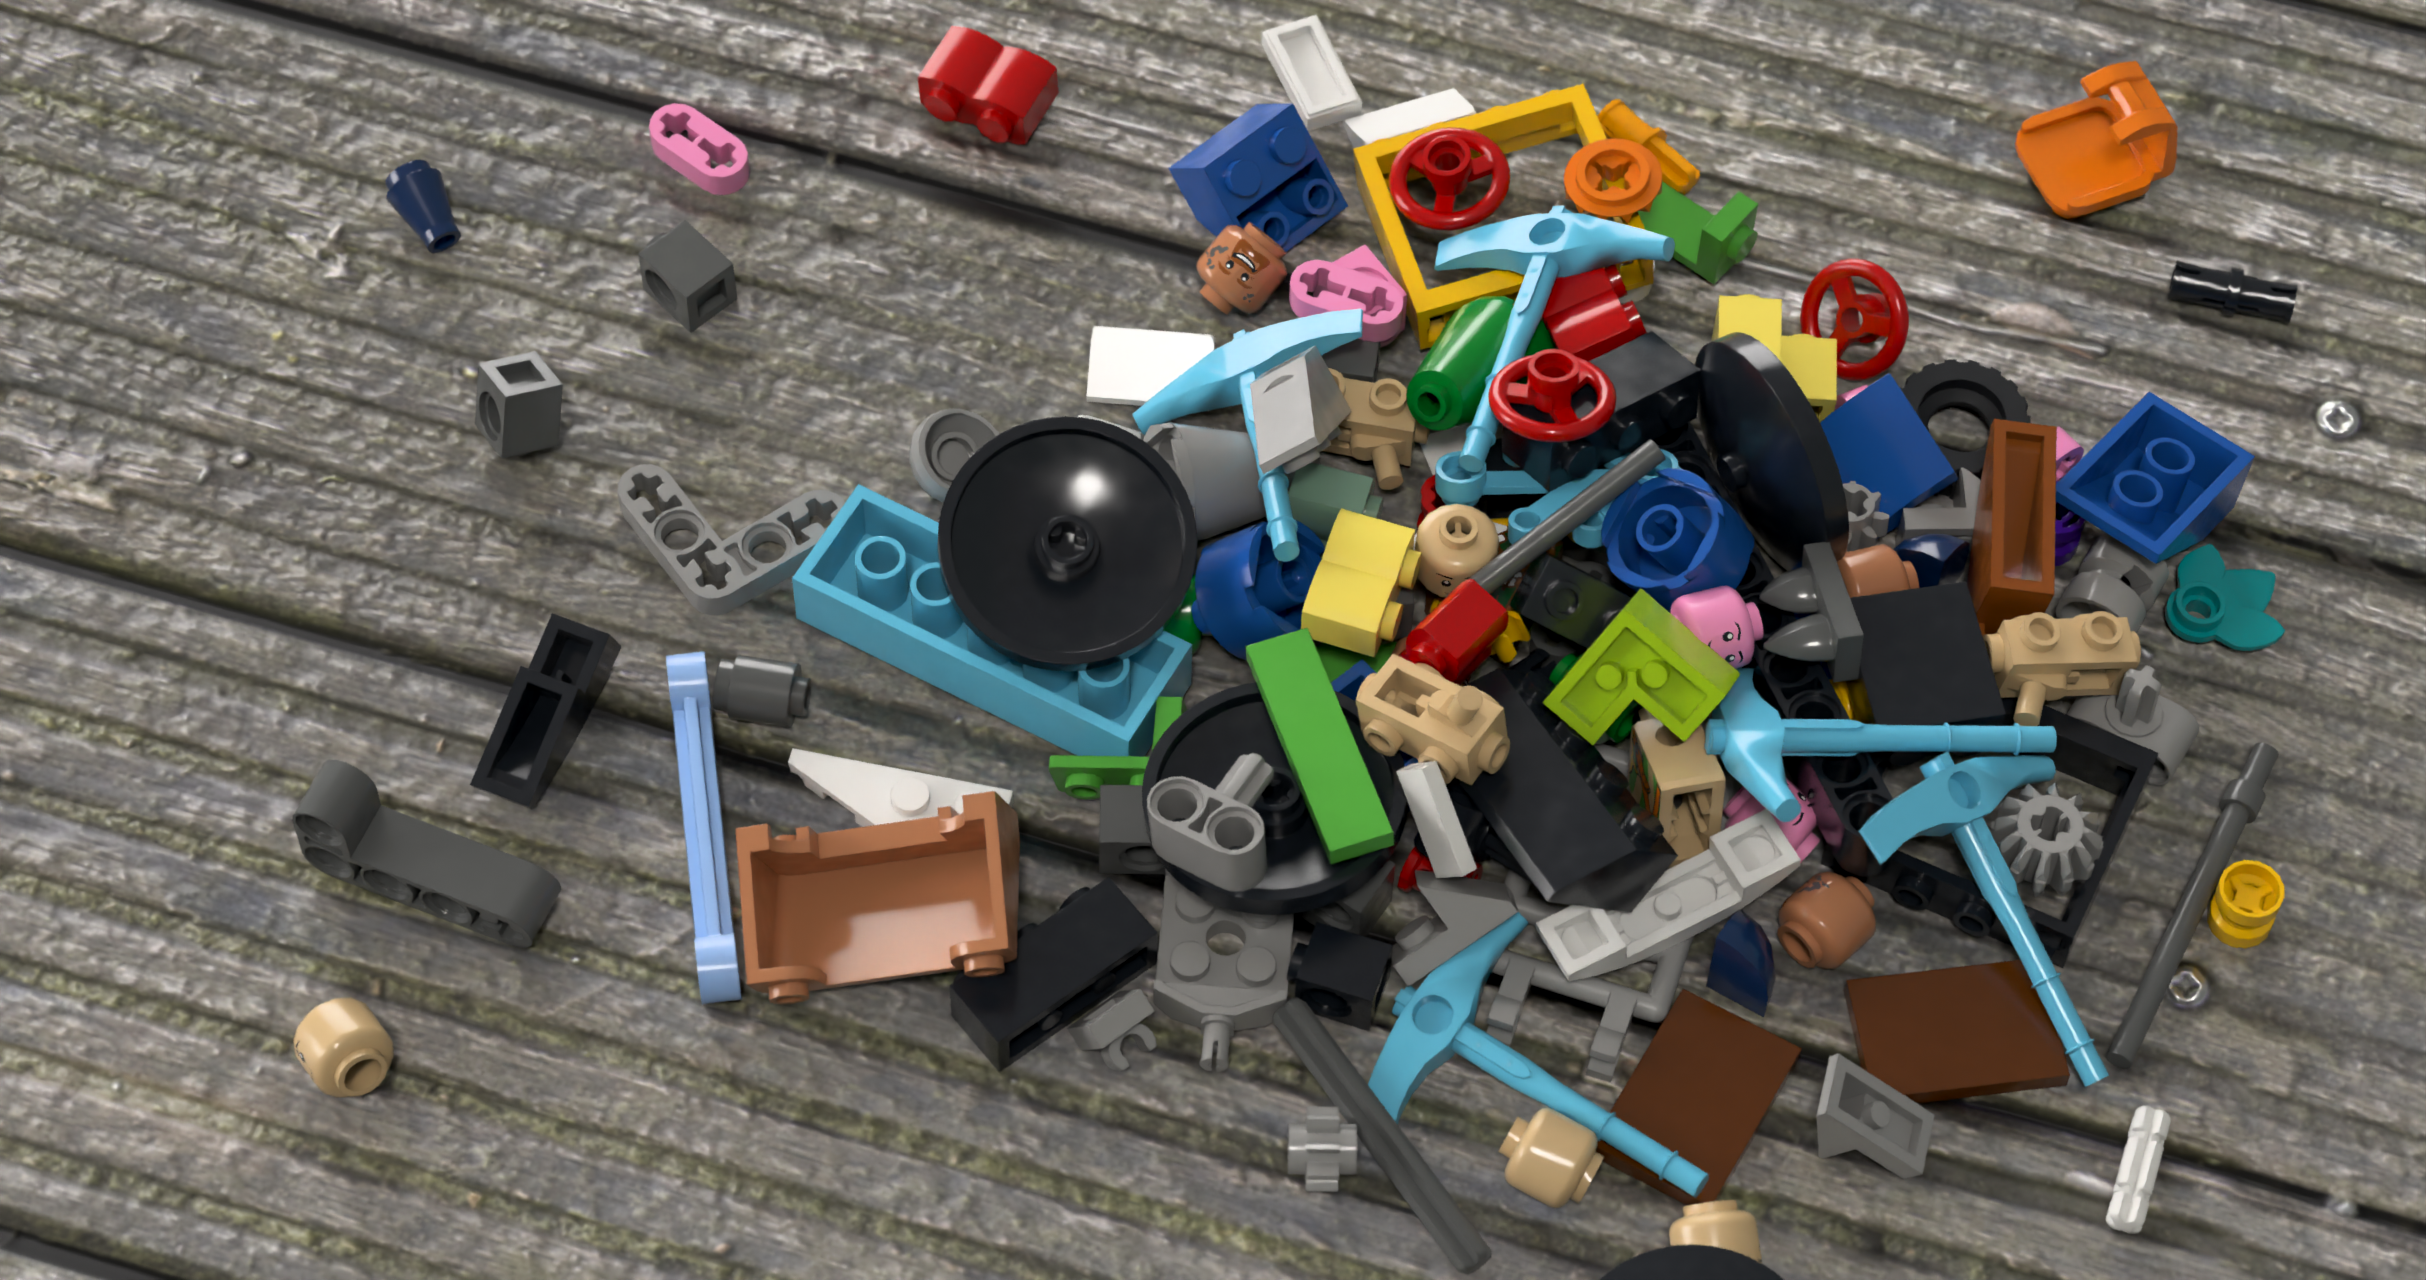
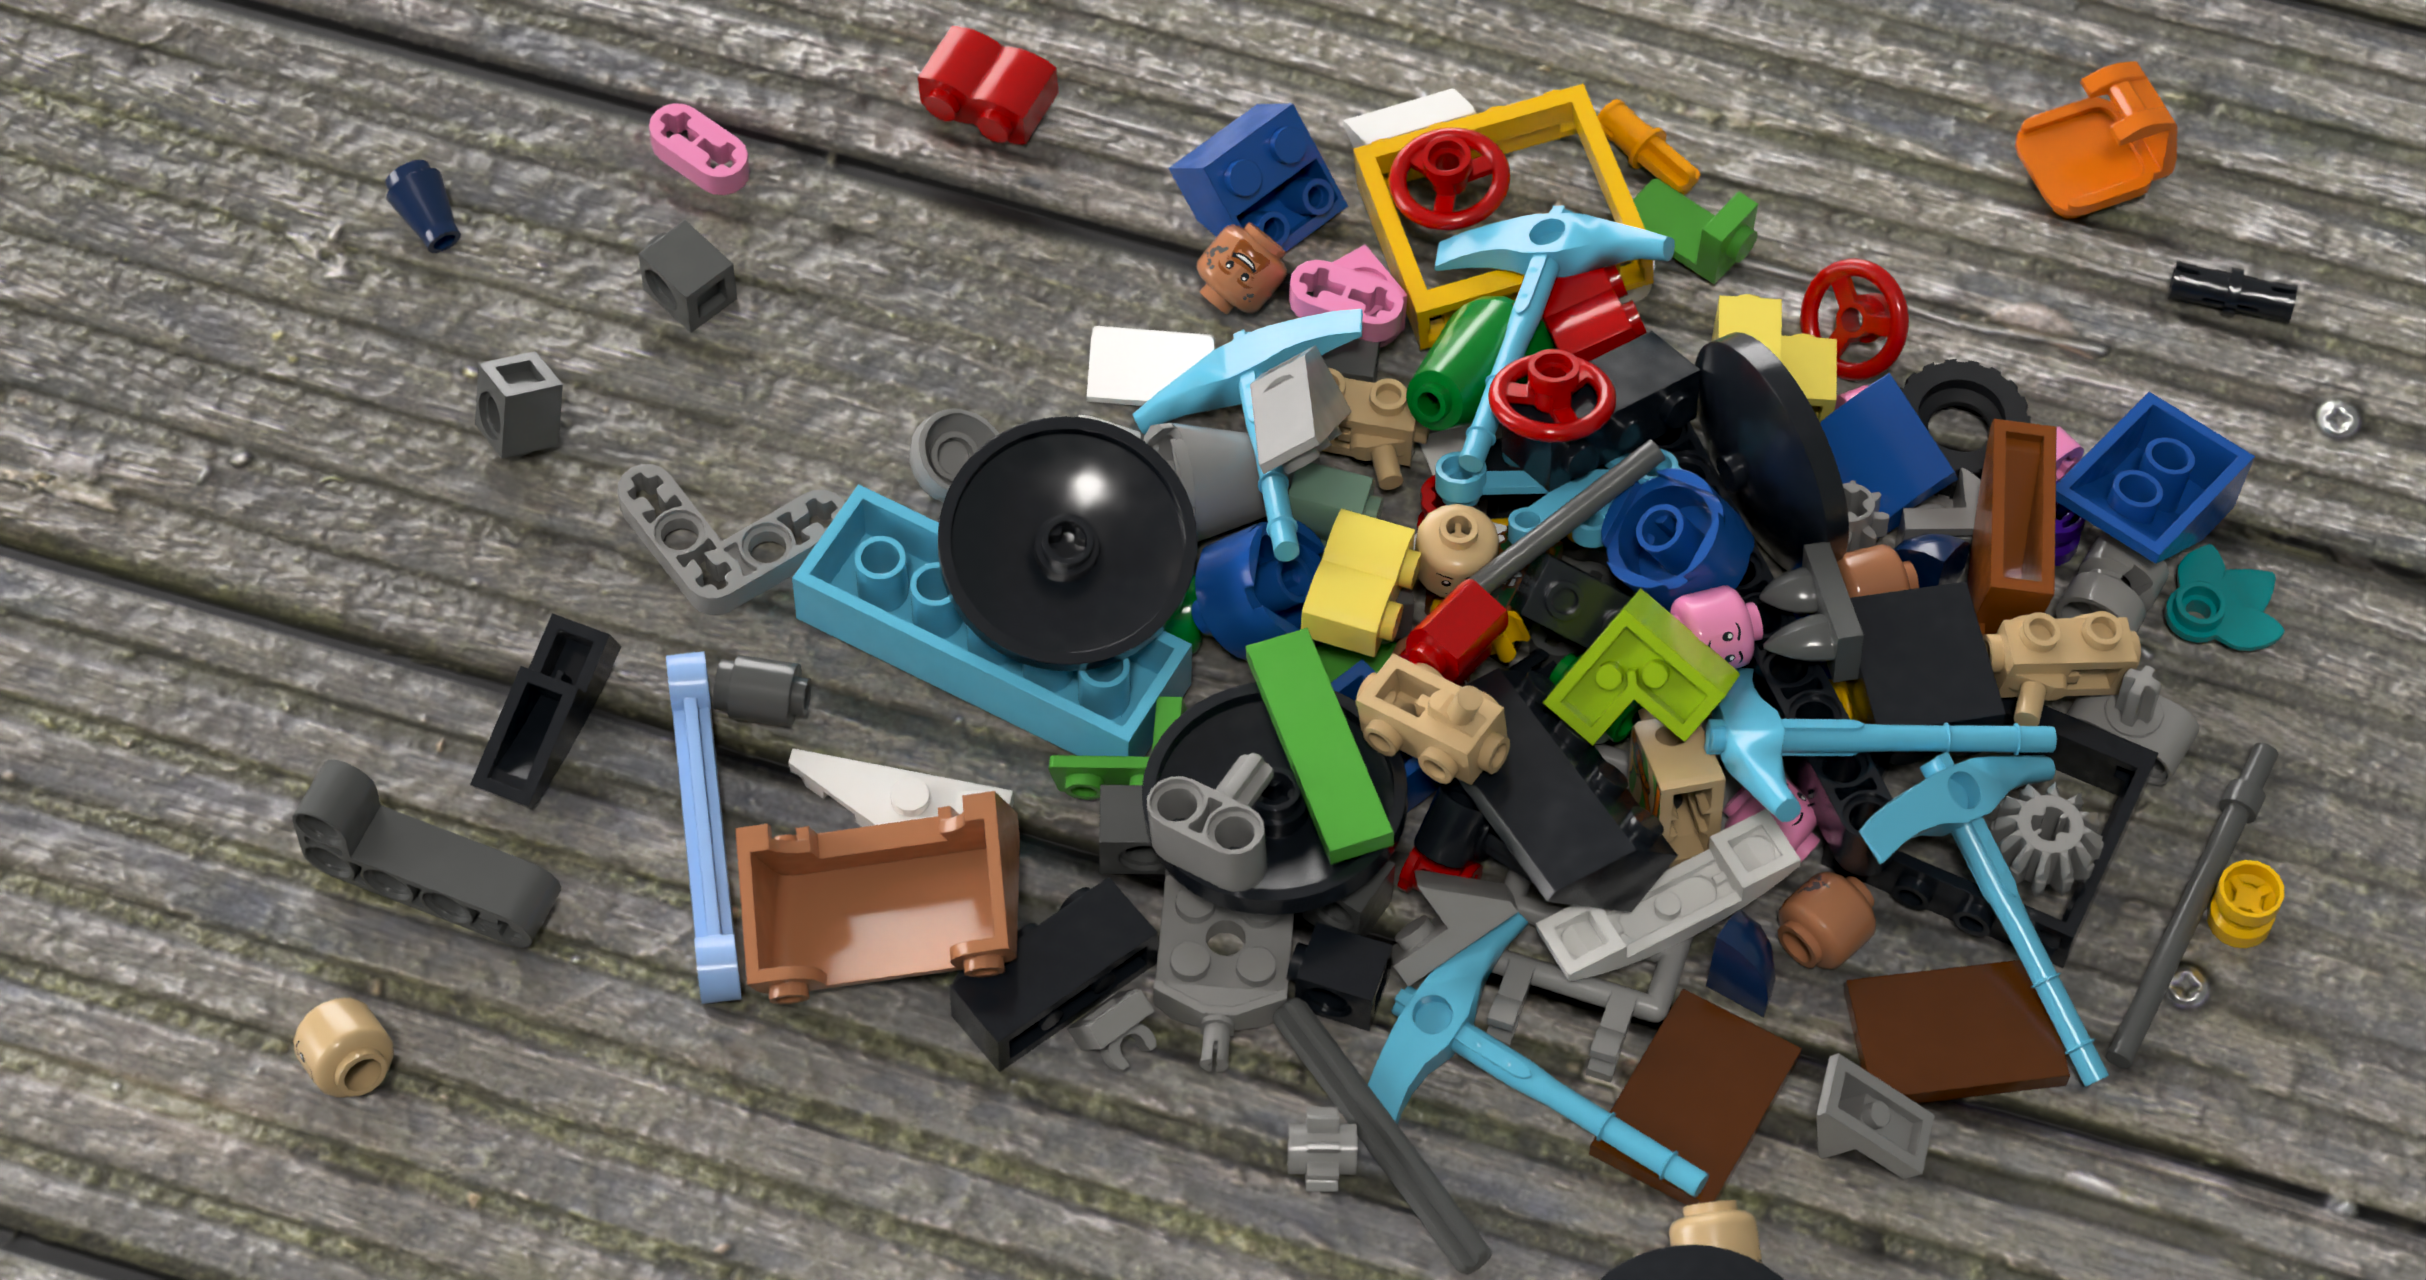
white tile [1261,15,1362,132] -> none
white piece [1396,761,1477,878] -> none
tan head [1498,1107,1605,1208] -> none
orange gear [1564,139,1662,223] -> none
white axle [2106,1106,2171,1234] -> none

